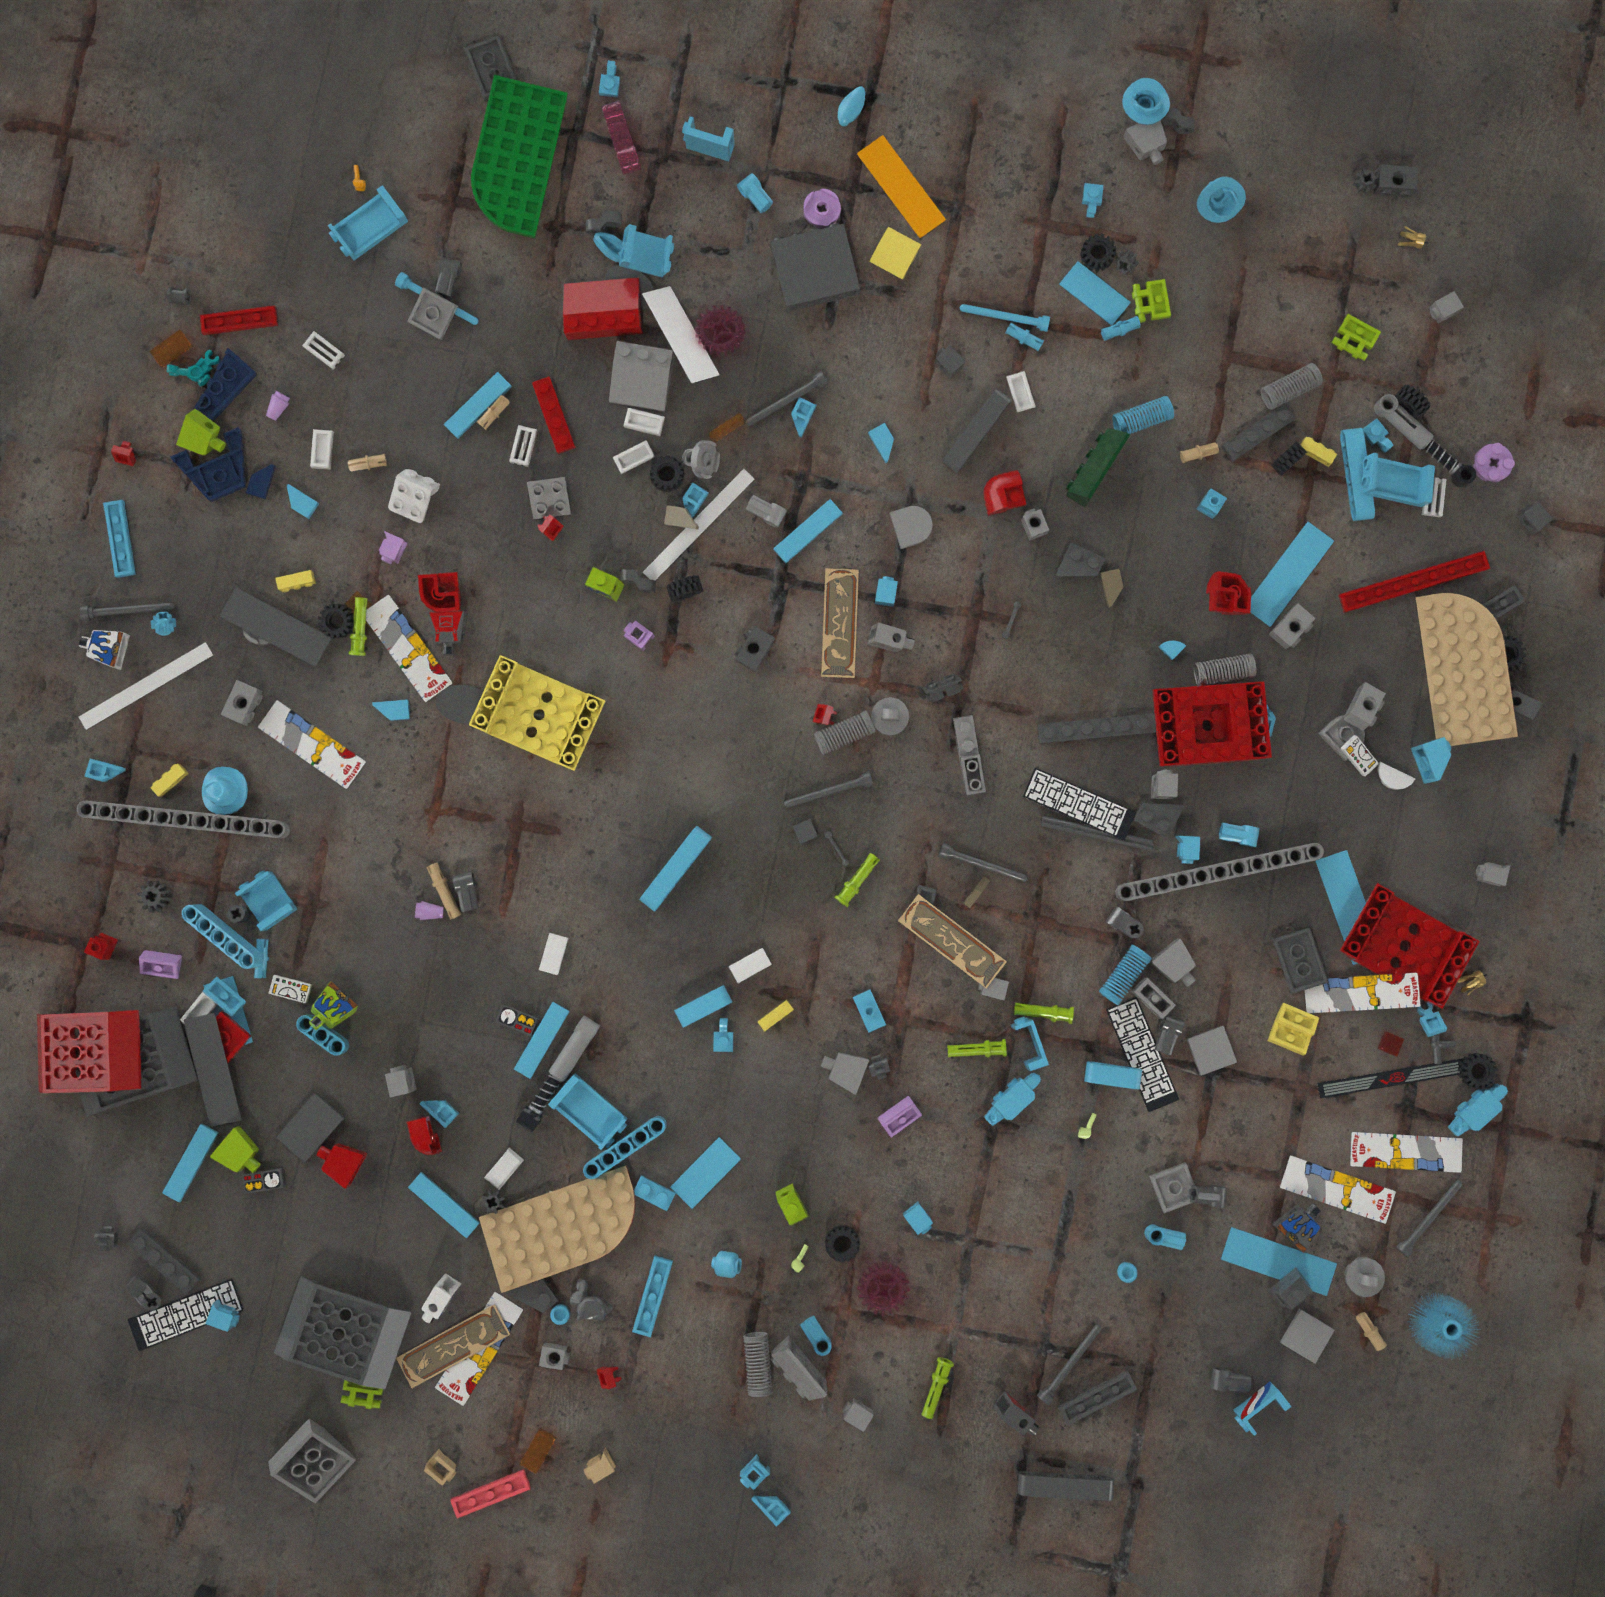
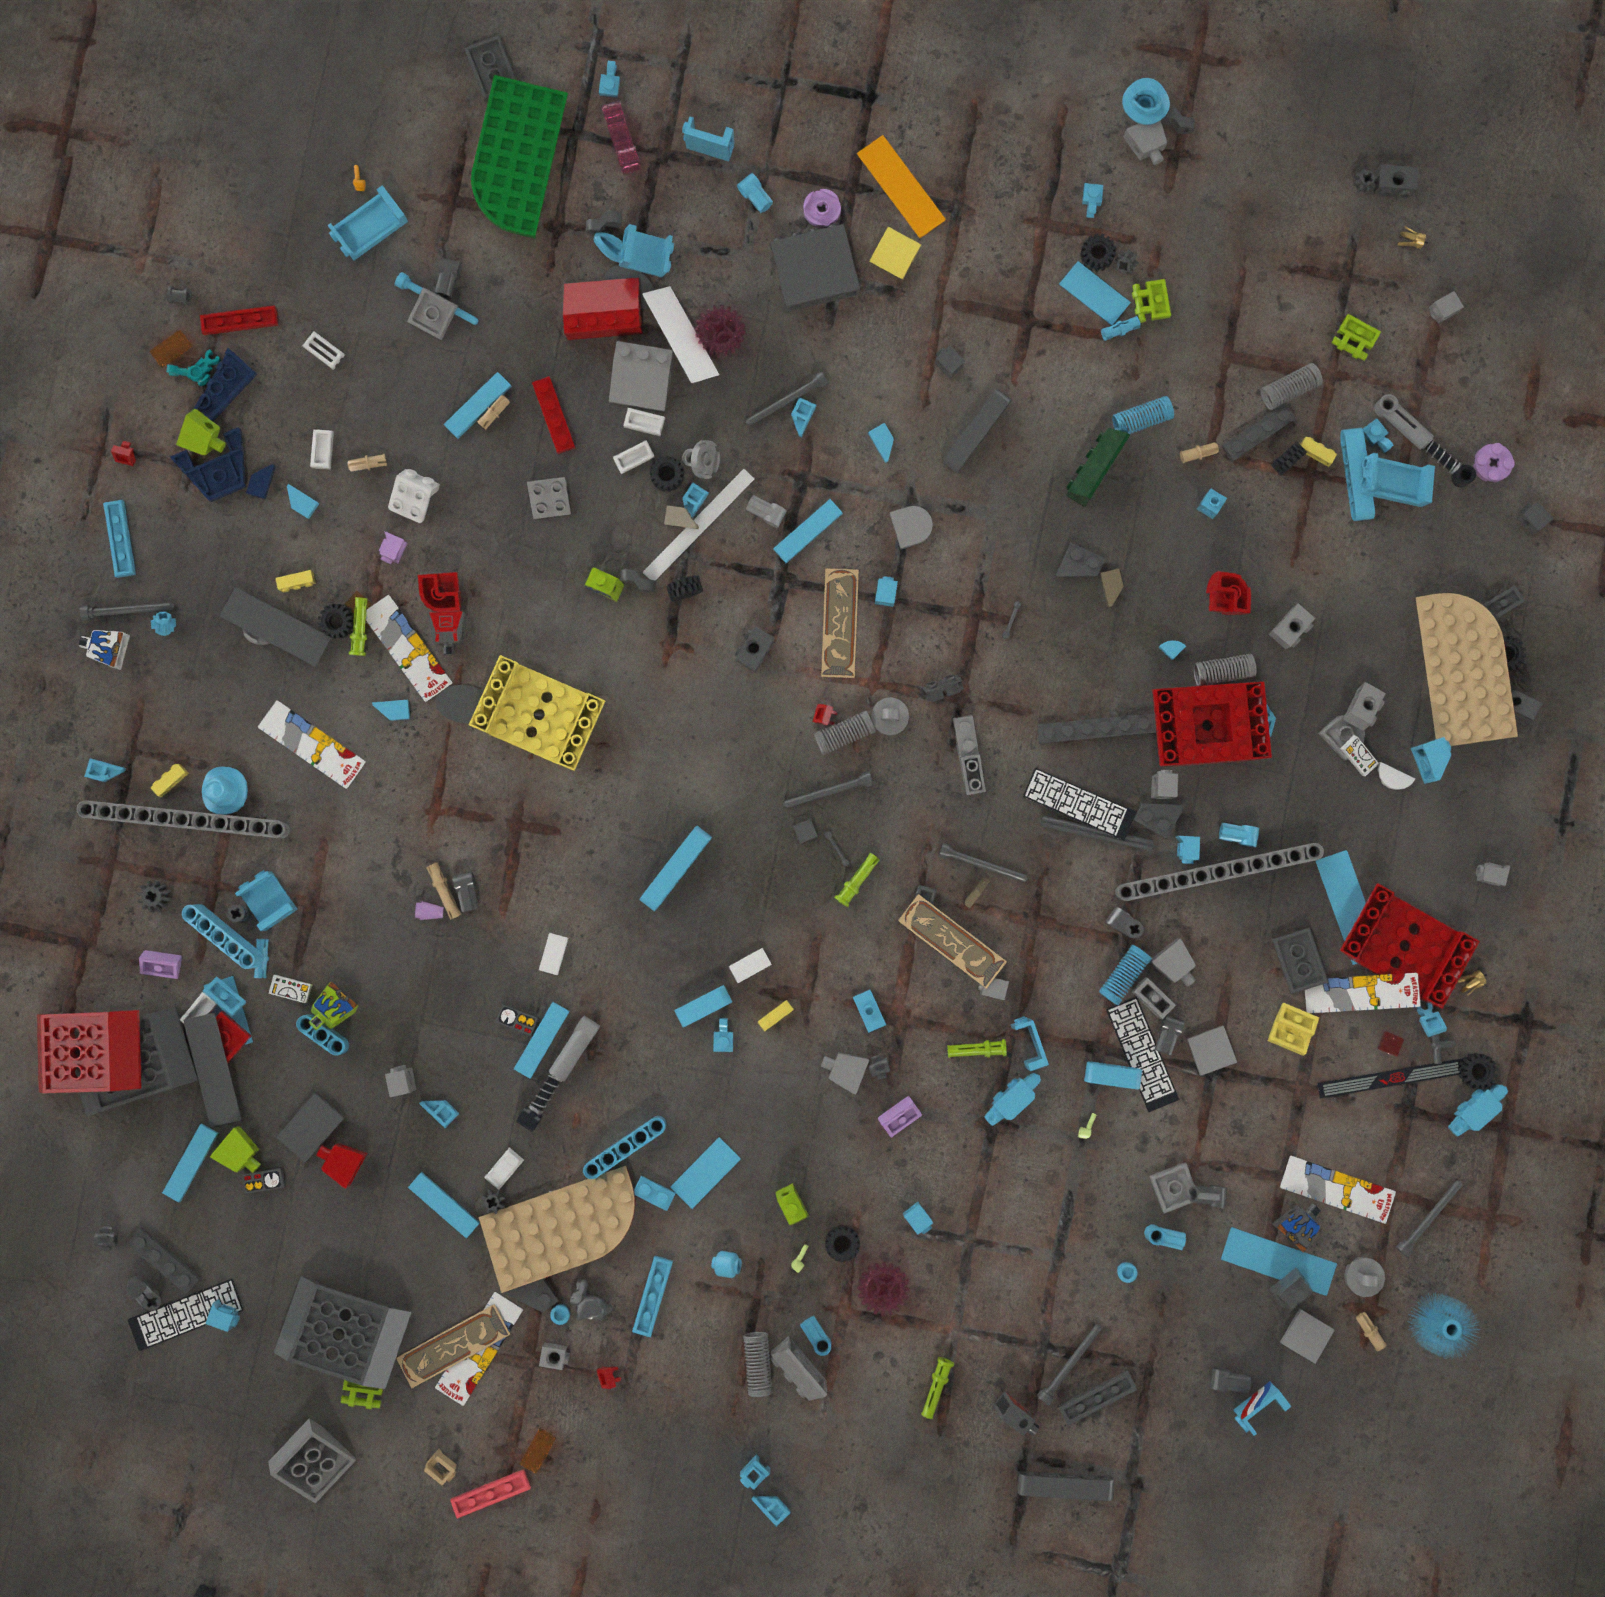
white sticker [79,642,213,730] -> none
red window [84,933,118,960] -> none
light grey brick [221,680,263,726] -> none
lavender cone [266,391,290,421] -> none
red brick [406,1116,442,1155] -> none
white torso [421,1273,461,1323] -> none
white tile [509,425,538,467] -> none
red tile [537,514,564,541] -> none
medium azure panel [548,1073,628,1150] -> none
tan window [584,1447,616,1484] -> none
lavender window [624,620,655,651] -> none
clear orange tile [709,413,744,443] -> none
medium azure arm [837,86,865,126] -> none
light grey brick [842,1398,874,1432] -> none
light grey torso [867,623,915,652] -> none
medium azure piece [960,304,1050,332] -> none
red brick [983,470,1026,516] -> none
medium azure pin [1005,322,1044,351] -> none
white tile [1006,371,1035,412] -> none
lime pin [1014,1002,1074,1024] -> none
light grey brick [1021,509,1049,541] -> none
medium azure hat [1197,177,1246,223] -> none
medium azure sticker [1251,522,1334,627] -> none
red tile [1338,551,1490,613] -> none
sticker [1350,1132,1463,1173] -> none
black tyre [1395,385,1431,420] -> none
white tile [1422,478,1446,517] -> none

